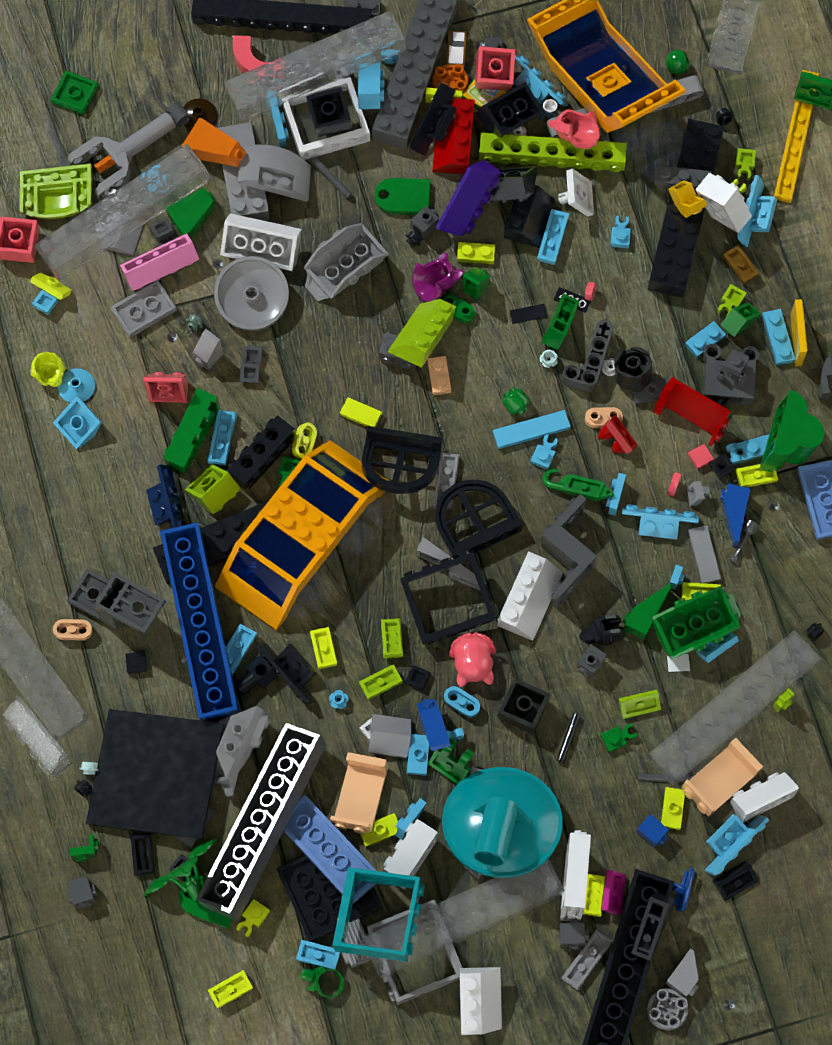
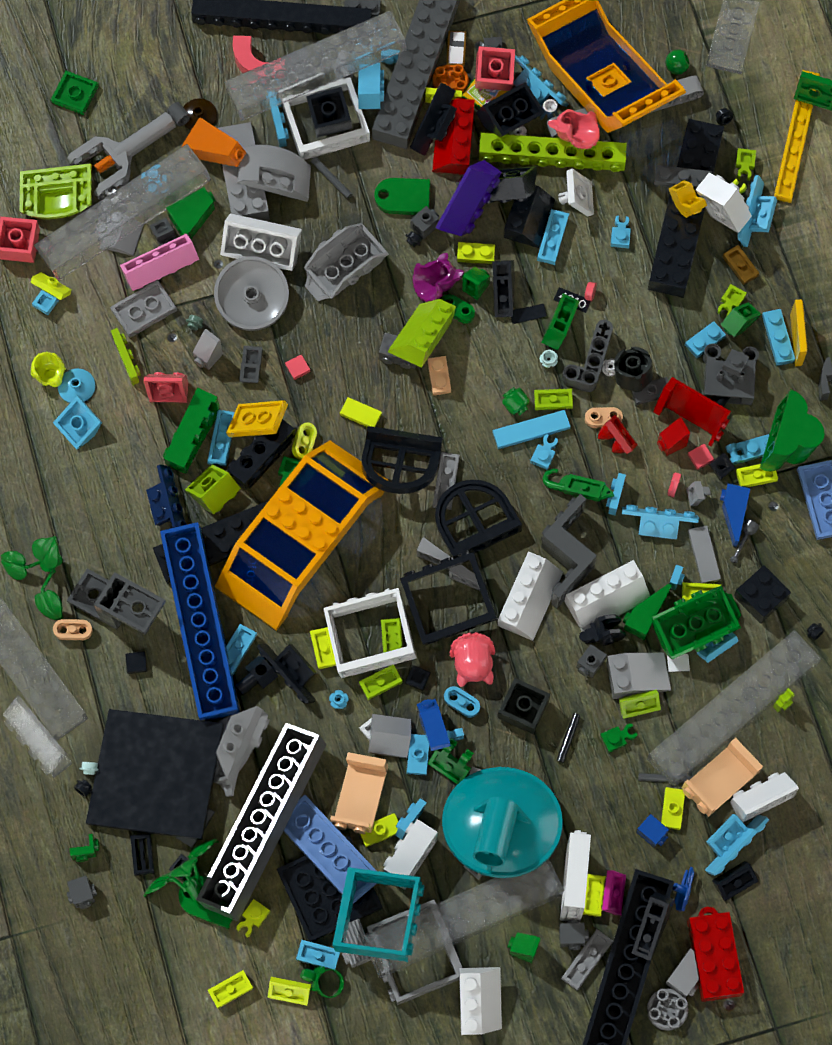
none -> green plant [0,536,63,620]
none -> lime plate [111,328,141,385]
none -> yellow tile [226,400,288,437]
none -> neon yellow plate [268,977,311,1006]
none -> coral tile [285,354,311,380]
none -> white window [324,588,417,678]
none -> black slope [492,260,515,317]
none -> green slope [507,932,541,963]
none -> lime plate [534,389,573,410]
none -> white slope [565,560,650,631]
none -> light grey slope [606,653,671,699]
none -> red slope [657,417,690,456]
none -> red piece [687,907,744,1002]
none -> black brick [734,565,791,624]

